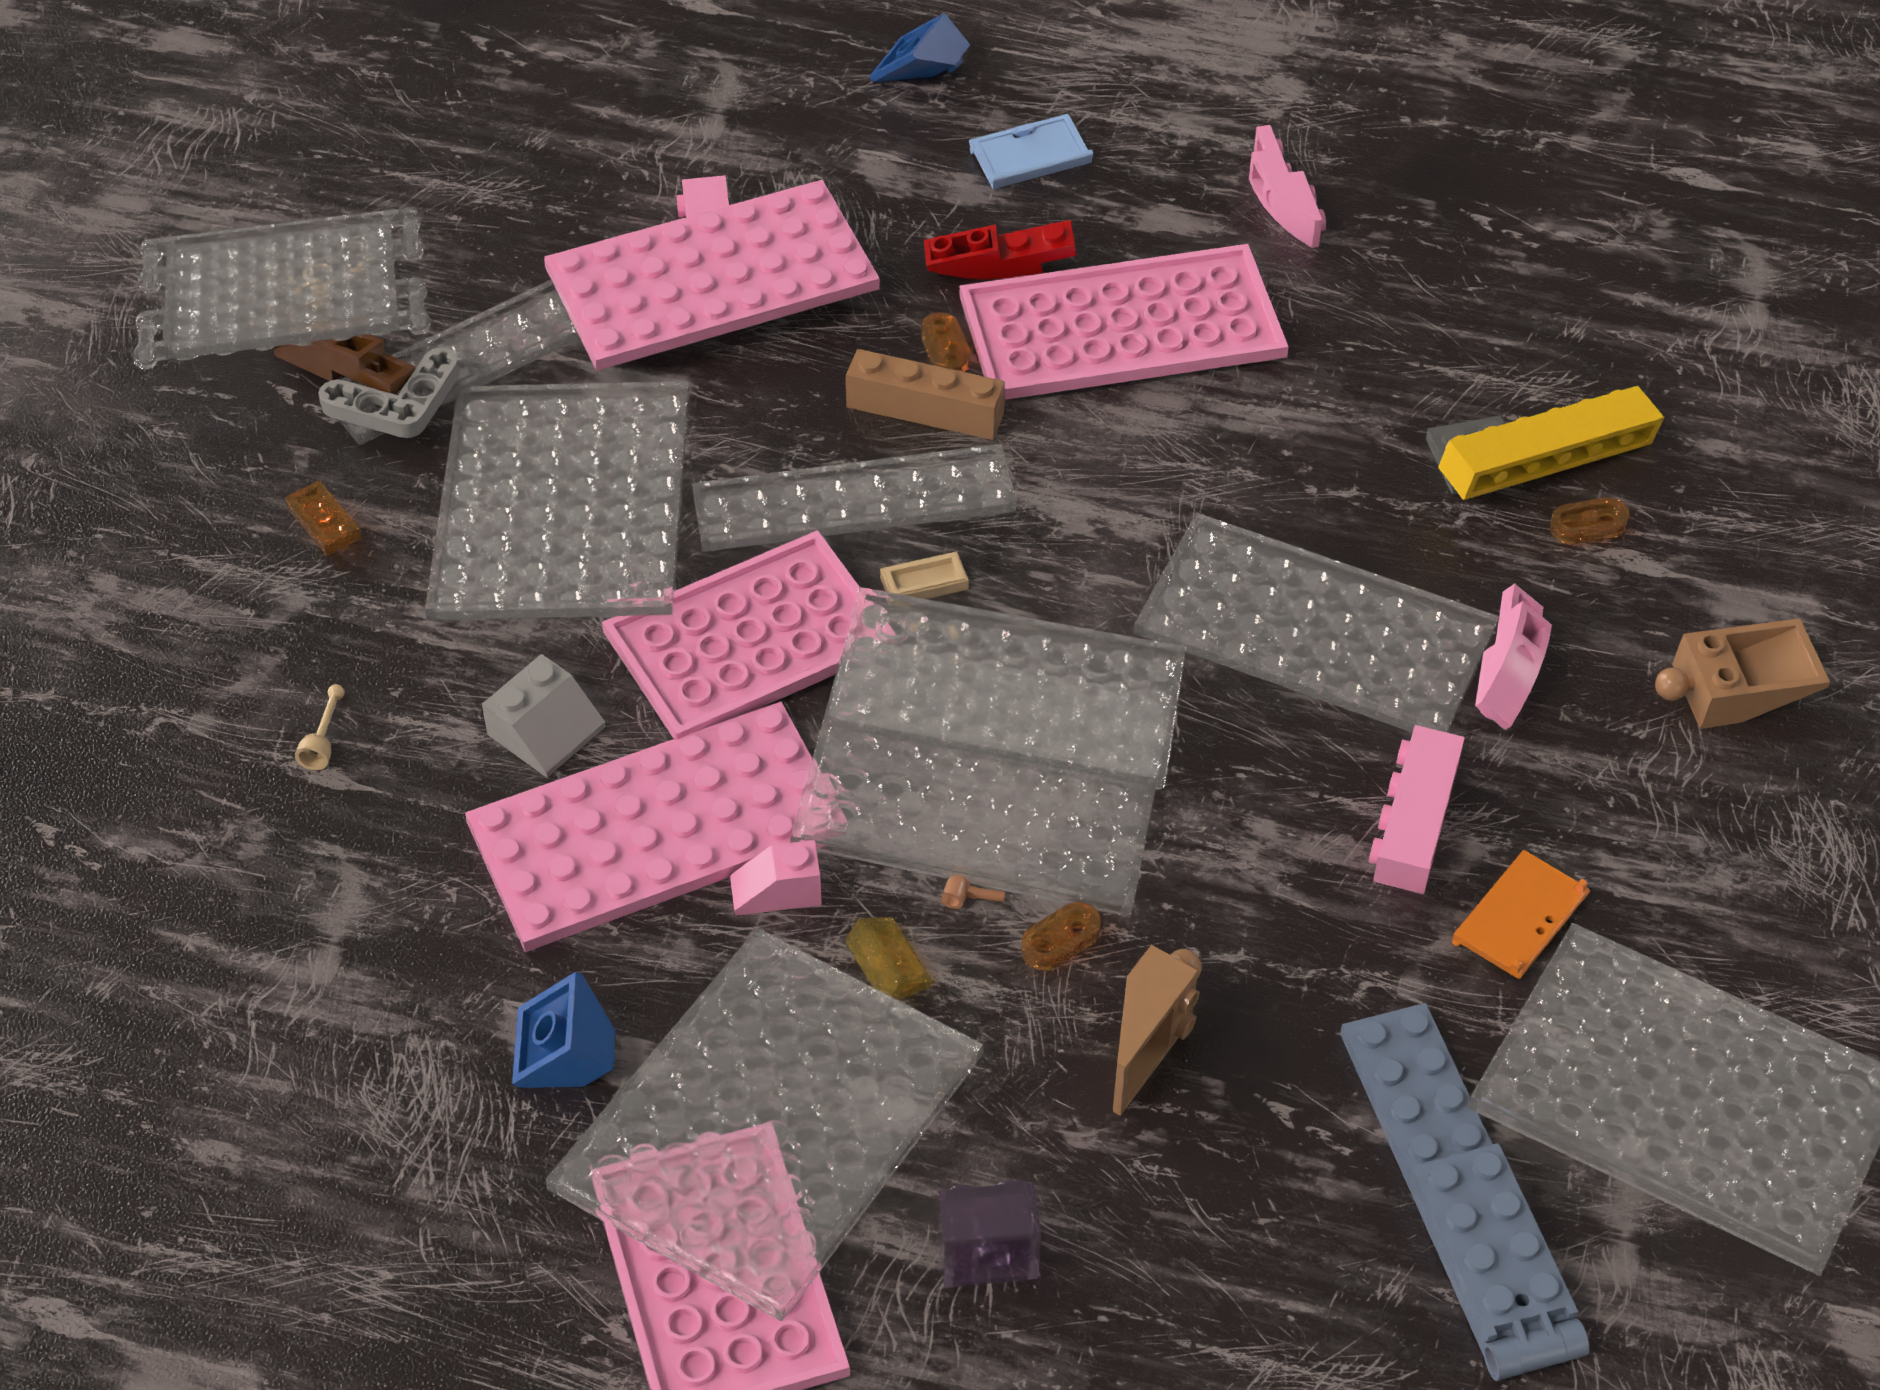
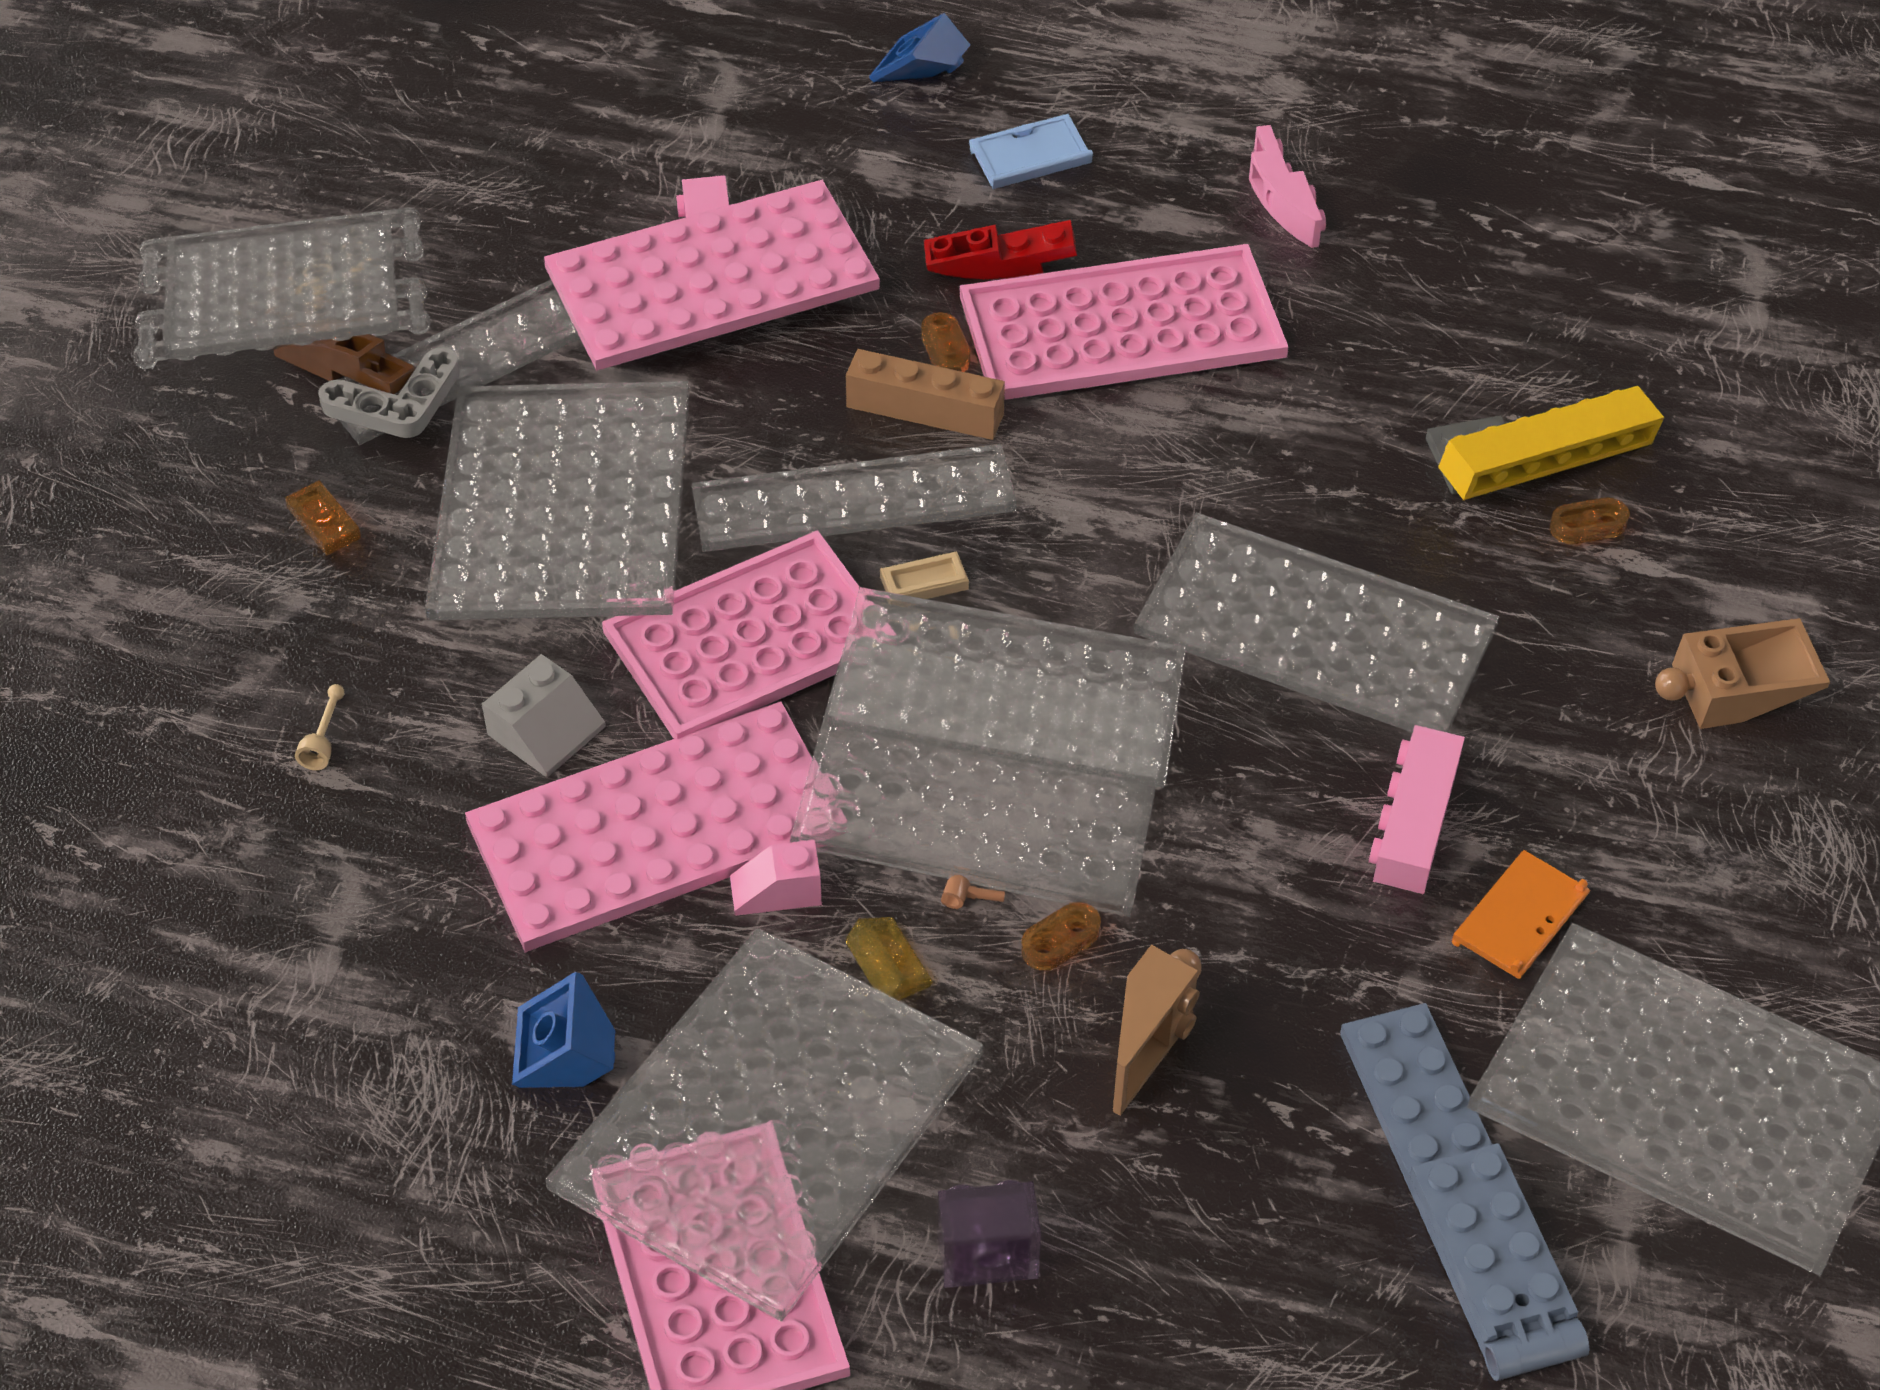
bright pink slope [1475,583,1552,730] -> none

